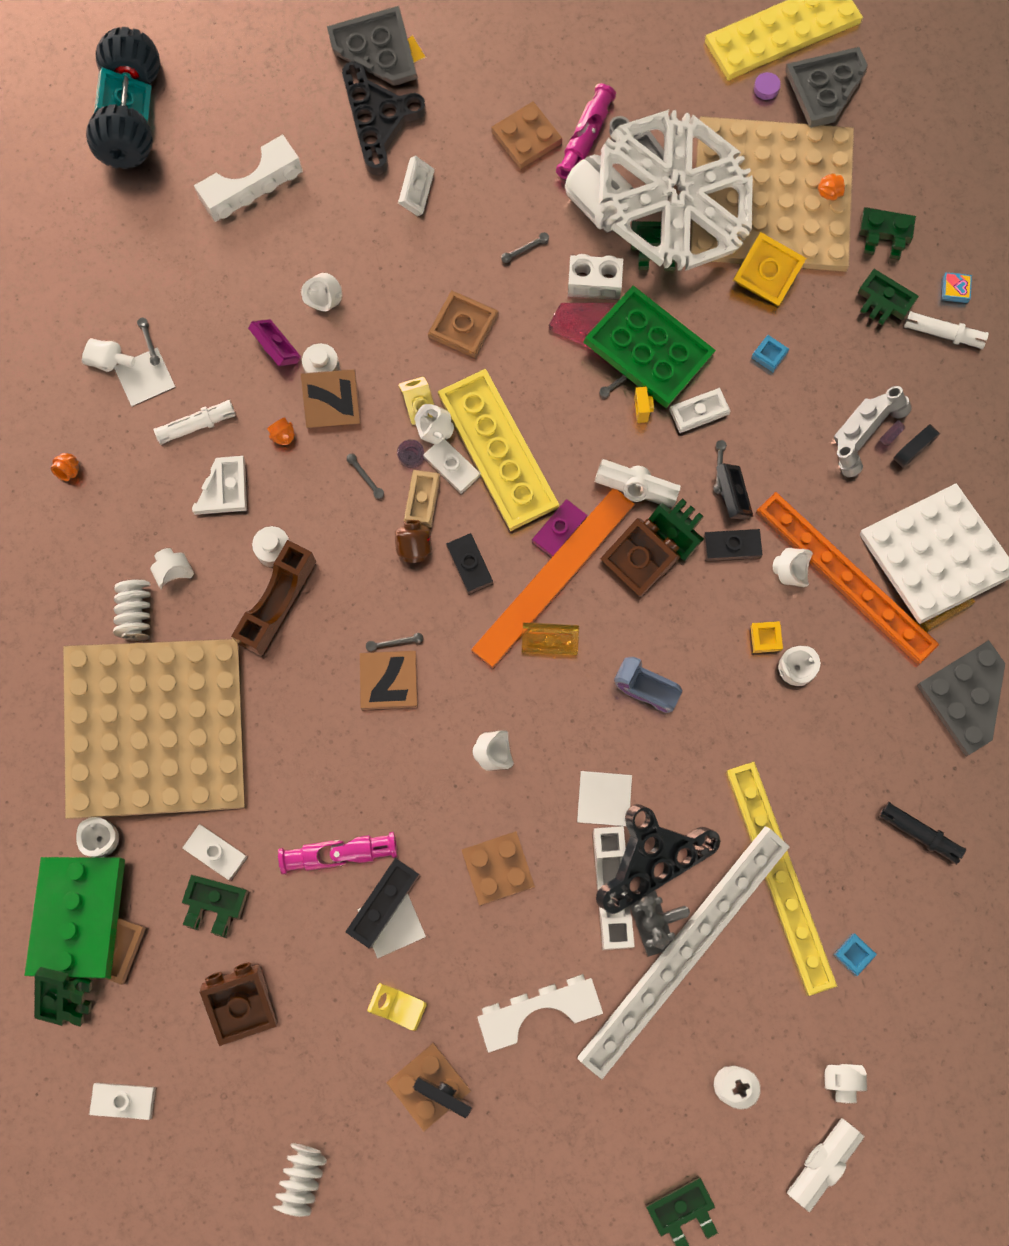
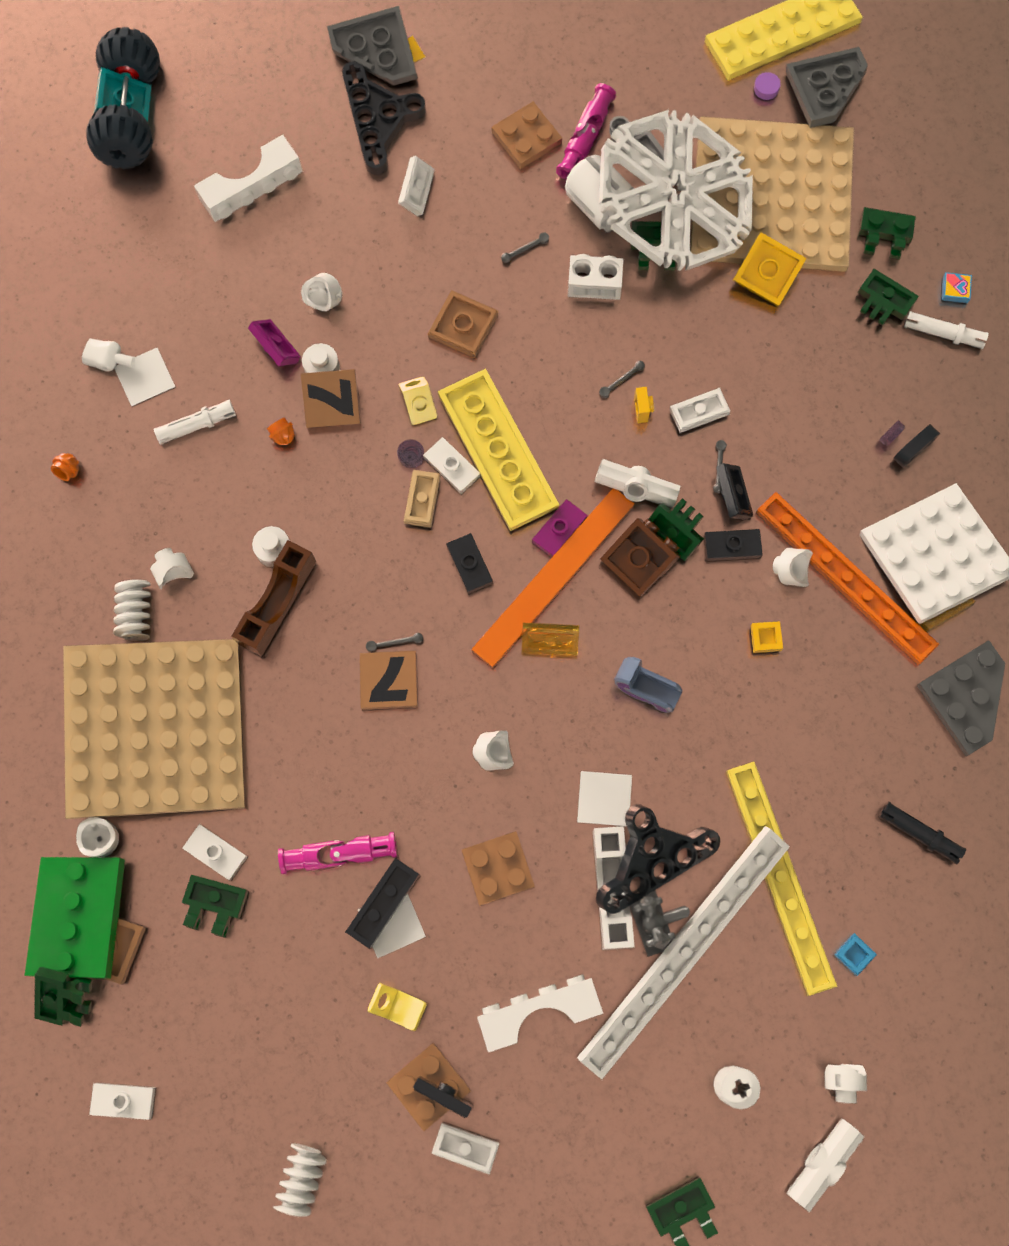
dark grey hinge [137,317,160,366] -> none
white wing [192,456,247,515] -> none
reddish brown plate [200,962,277,1046] -> none
dark grey hinge [346,453,384,500] -> none
reddish brown head [395,520,432,563] -> none
white piece [414,404,454,444] -> none
clear pink wing [549,303,616,347] -> none
green plate [583,285,716,409] -> none
dark azure tile [751,335,789,372] -> none
white piece [778,646,821,686] -> none
orange plate [818,173,845,201] -> none
light grey plate [834,386,912,477] -> none
none -> white plate [432,1122,499,1174]

